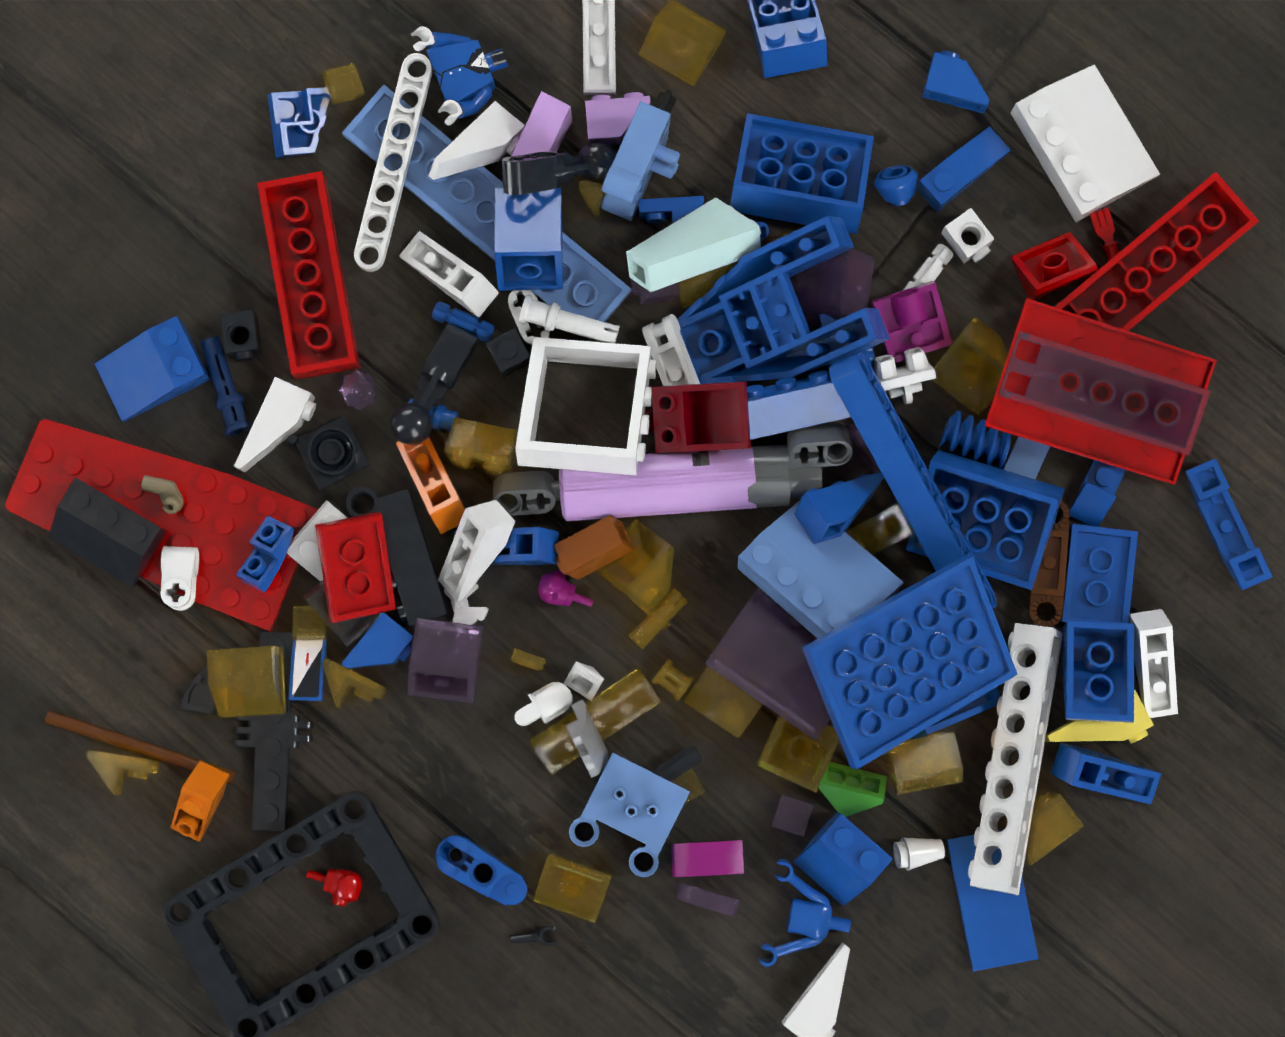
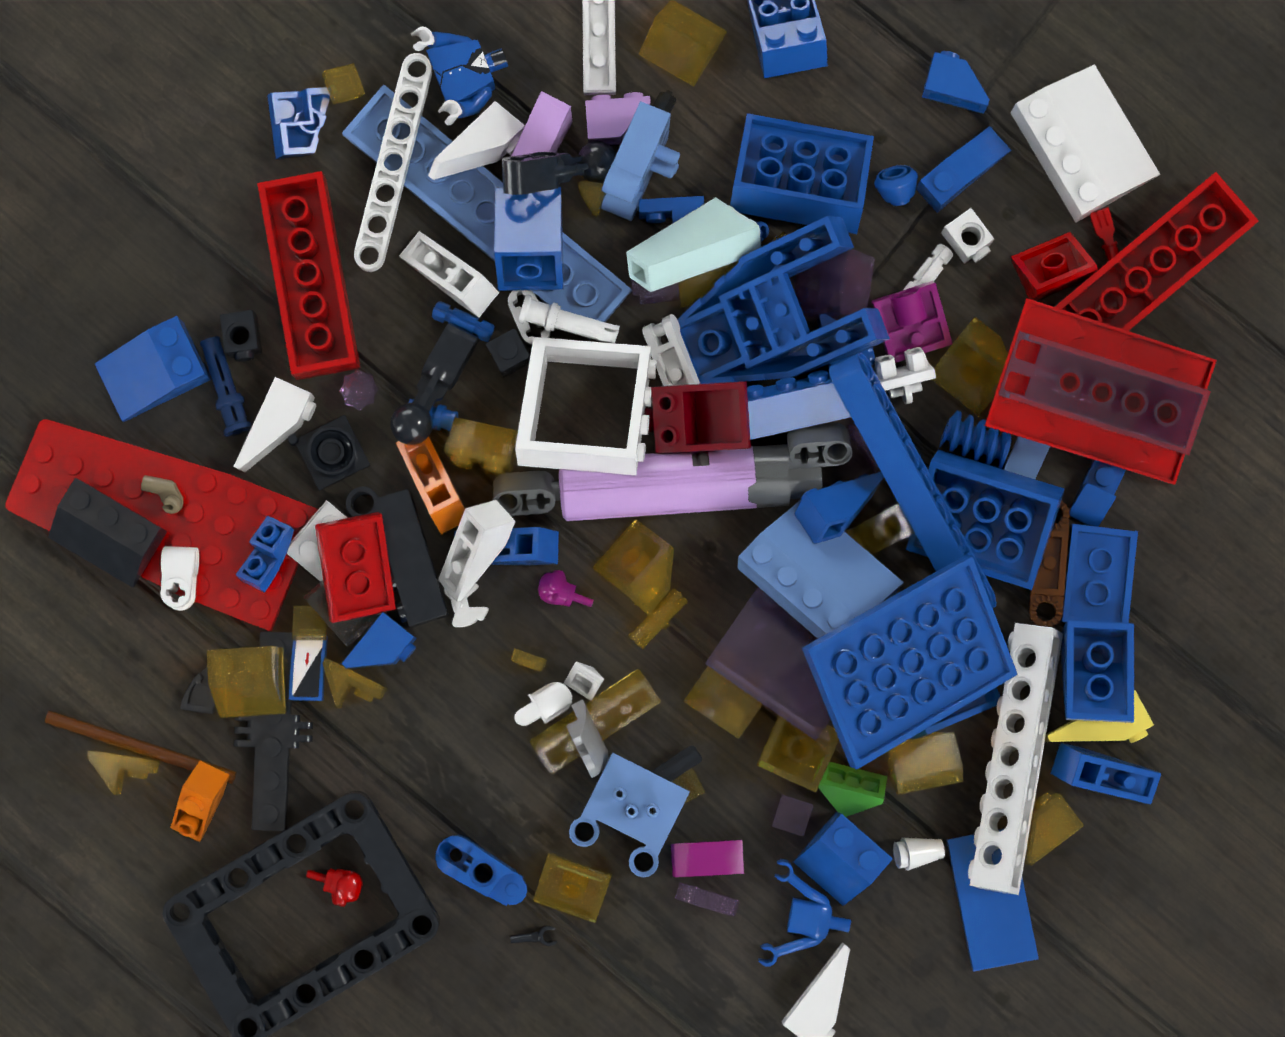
clear purple slope [408,618,483,703] -> none
dark orange brick [554,515,634,580] -> none
clear yellow bush [651,659,695,702] -> none
white slope [1129,609,1178,718] -> none
blue slope [1185,458,1273,591] -> none

